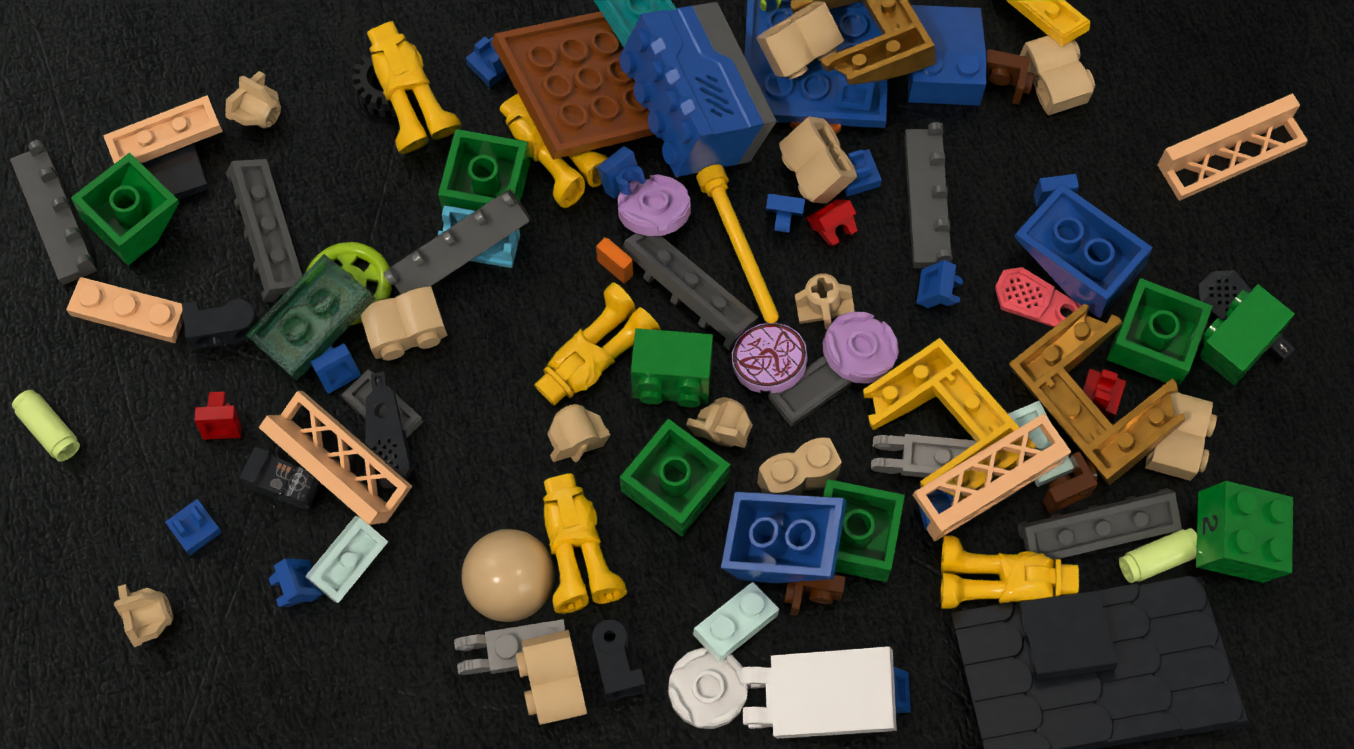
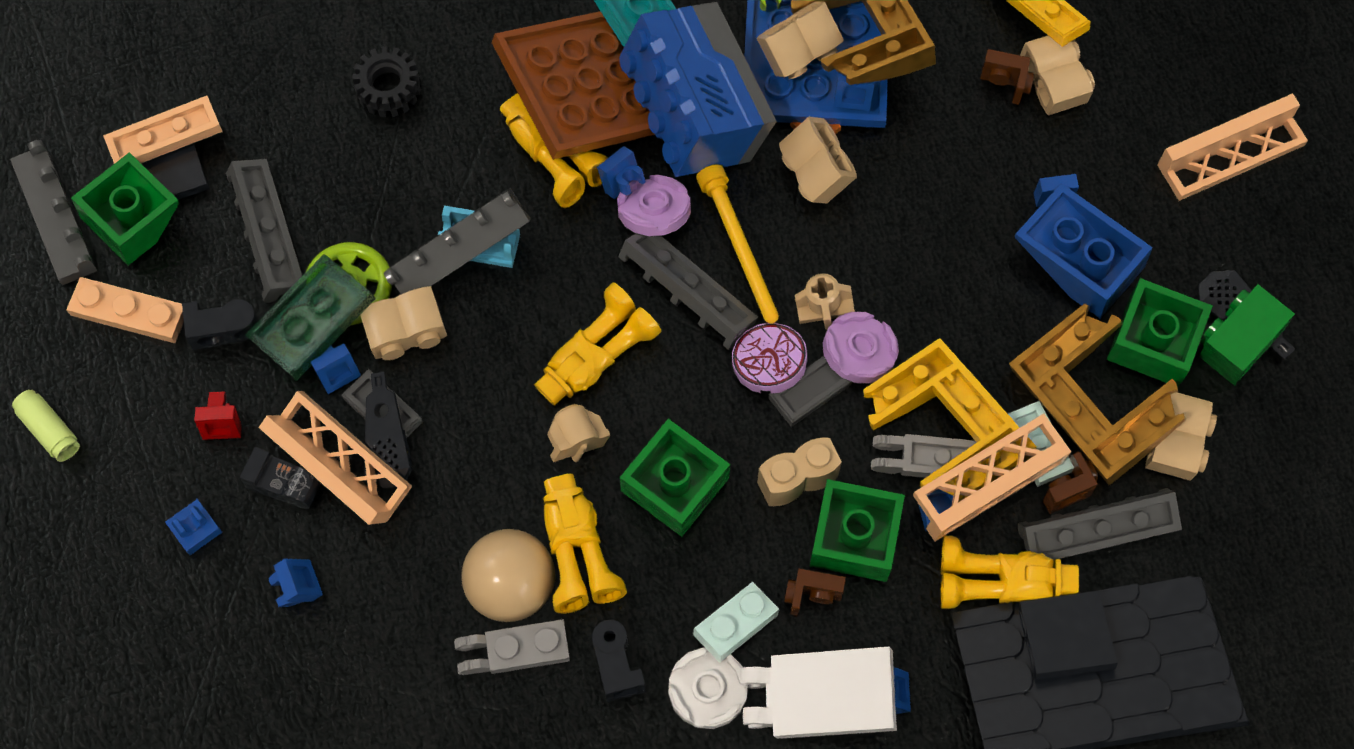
tan piece [114,584,173,647] -> none
tan piece [225,71,281,128] -> none
light aqua plate [305,516,388,603] -> none
yellow piece [367,21,462,154] -> none
green brick [438,129,531,211] -> none
blue tile [466,37,508,88] -> none
tan brick [516,630,587,725] -> none
orange tile [596,238,633,284] -> none
green brick [631,328,713,407] -> none
tan piece [686,397,753,448] -> none
blue slope [721,492,846,583] -> none
blue tile [766,194,805,233] -> none
red tile [807,199,858,246] -> none
blue tile [843,149,882,197] -> none
dark grey hinge [904,122,953,268] -> none
blue slope [908,5,986,105] -> none
blue tile [917,260,963,308] -> none
coral piece [995,267,1088,327] -> none
red tile [1082,369,1126,420] -> none
yellowish green piece [1119,528,1197,583] -> none
green brick [1196,481,1293,583] -> none

